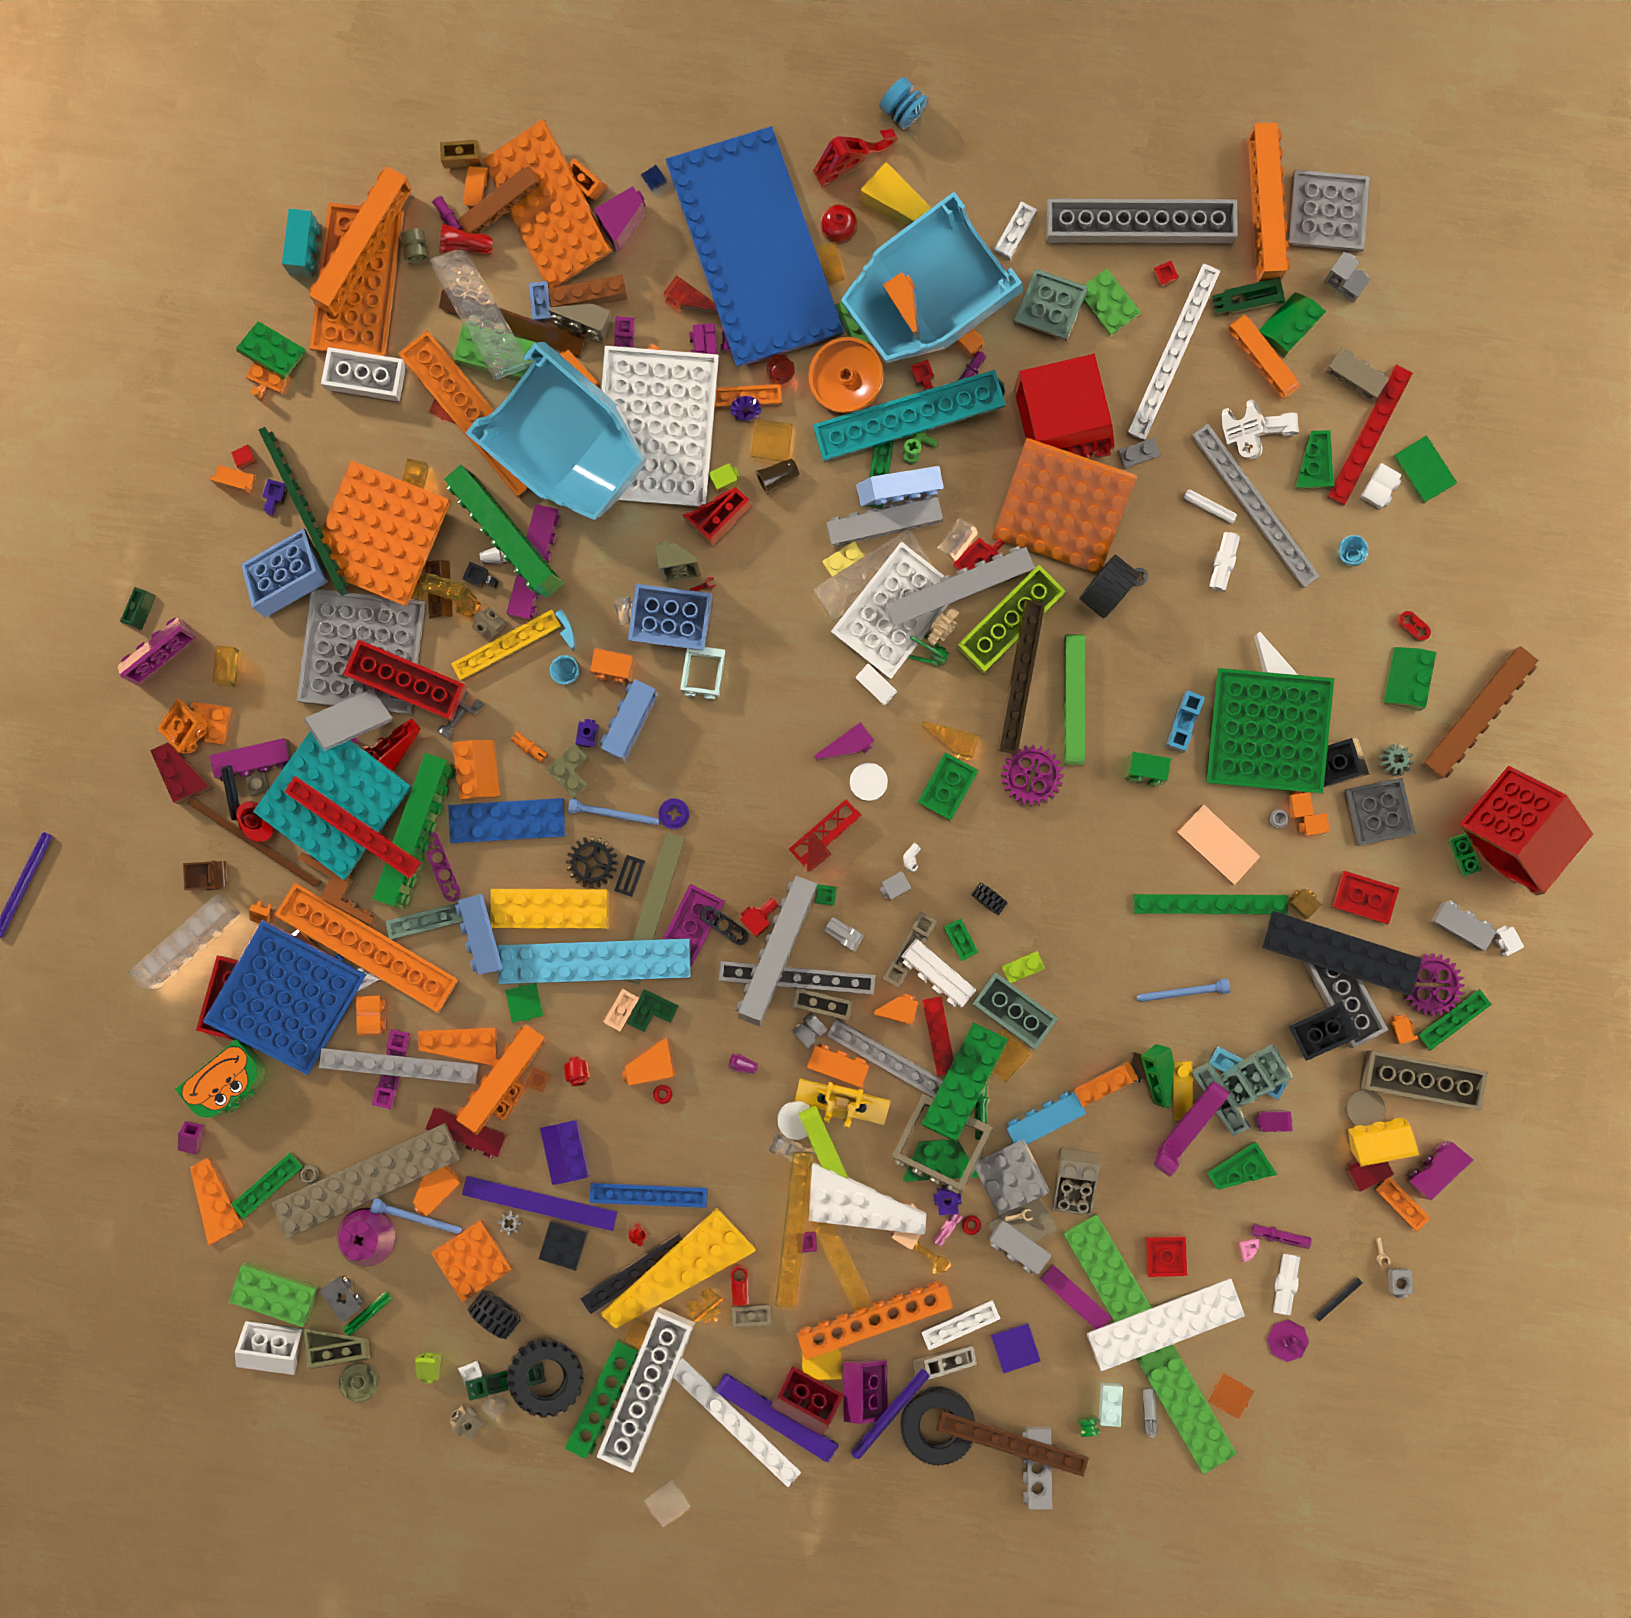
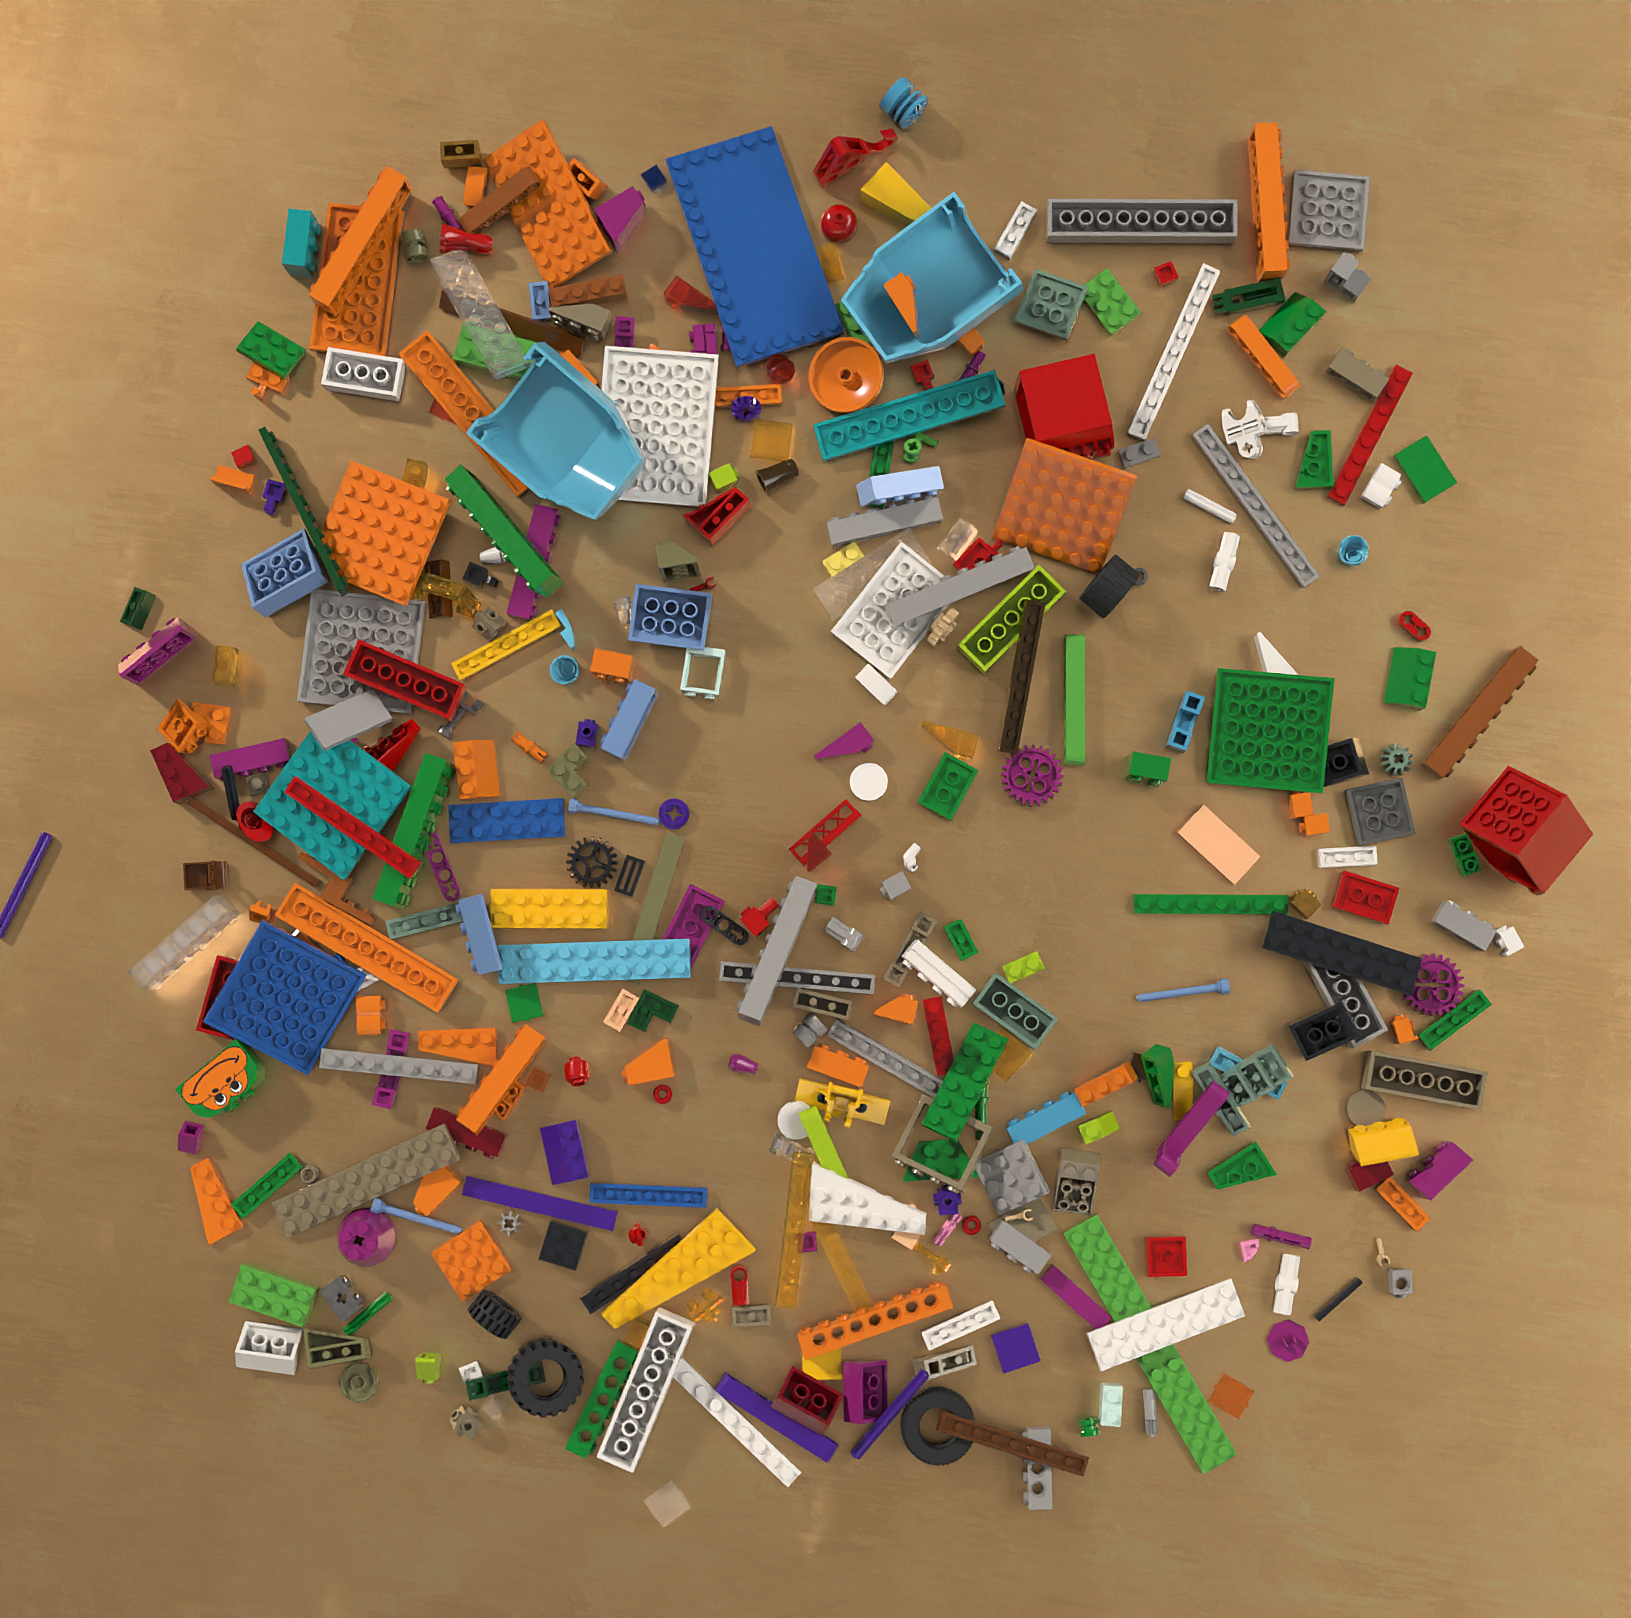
green plant [908,634,950,667] -> none
black tyre [971,882,1008,915] -> none
magenta slope [1255,1110,1293,1132] -> none
light grey plate [1269,809,1289,828] -> none
none -> lime slope [1076,1111,1120,1144]
none -> white tile [1318,846,1378,868]

